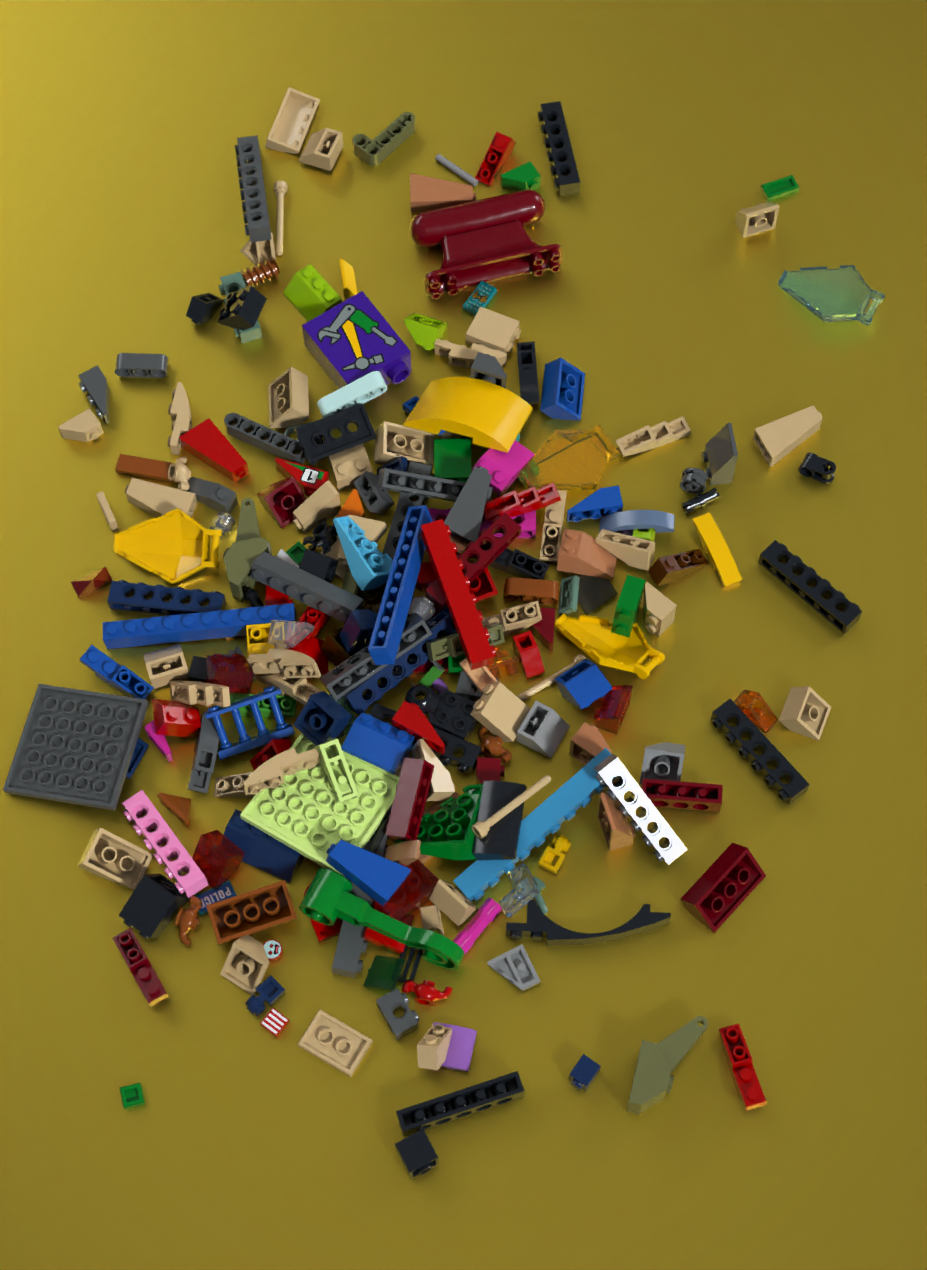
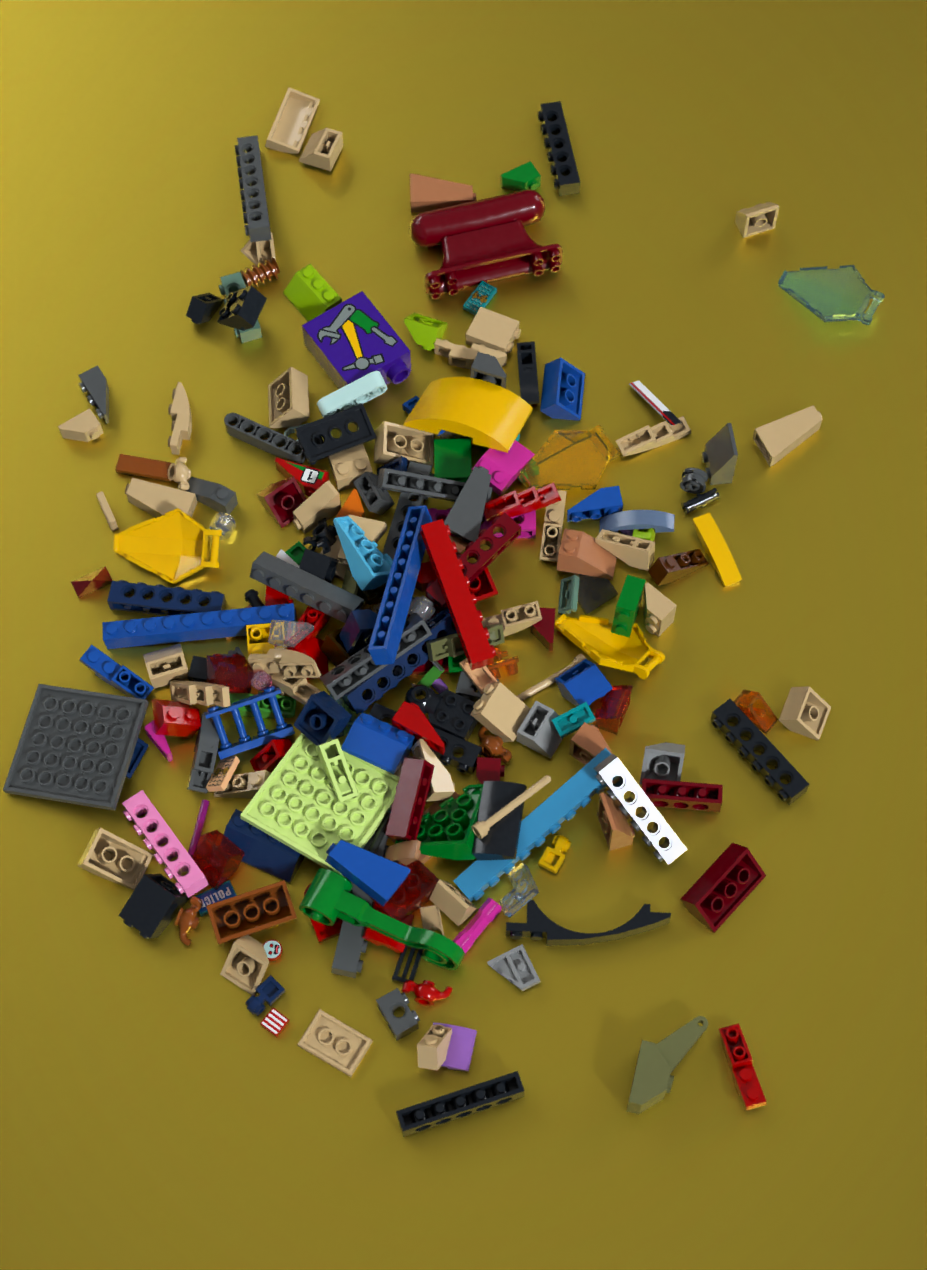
dark red slope [113,928,169,1007] -> none
dark grey beam [115,353,168,378] -> none
green tile [120,1083,145,1110] -> none
dark orange slope [157,793,191,828] -> none
red slope [179,418,249,482] -> none
olive slope [223,498,272,603] -> none
tan slope [243,748,319,795] -> none
tan piece [274,181,287,256] -> none
yellow slope [339,259,358,298] -> none
olive beam [353,112,415,166] -> none
clear green piece [363,955,406,991] -> none
black head [395,1129,439,1179] -> none
light grey bar [435,154,479,186] -> none
red slope [475,131,516,186] -> none
black slope [478,537,549,580] -> none
dark orange beam [503,577,560,605] -> none
red slope [512,630,545,679] -> none
sand green bar [524,876,548,914] -> none
dark blue brick [569,1054,601,1091] -> none
black brick [758,540,862,634] -> none
green tile [760,175,799,202] -> none
black piece [798,453,836,484] -> none
none -> magenta bar [188,800,209,858]
none -> light nougat tile [206,756,240,792]
none -> clear pink tile [251,671,272,691]
none -> teal plate [552,702,596,739]
none -> sticker [629,381,682,426]

